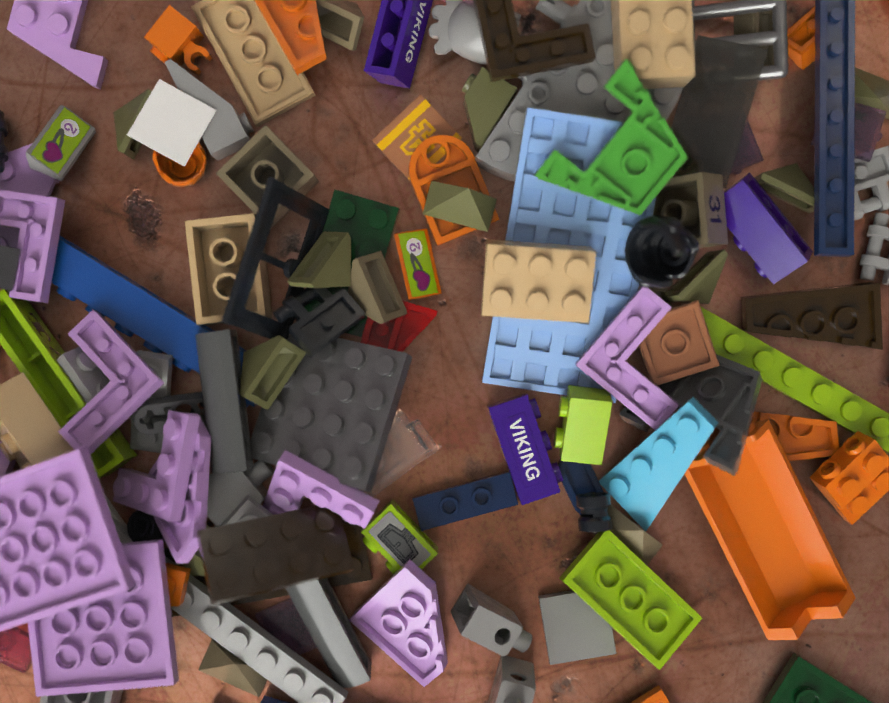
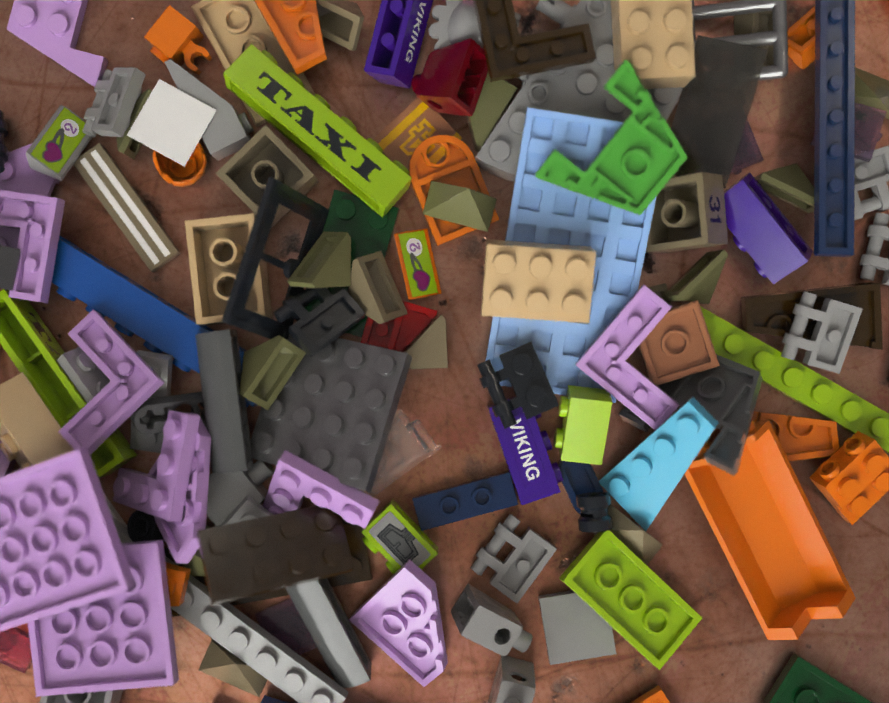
black helmet [625,215,699,288] -> none
none -> dark tan tile [73,143,181,273]
none -> light grey plate [82,67,146,137]
none -> lime brick [223,44,412,218]
none -> dark tan slope [406,315,448,369]
none -> dark red torso [411,38,488,116]
none -> light grey plate [470,513,557,603]
none -> black plate [477,342,559,429]
none -> light grey plate [781,291,863,374]

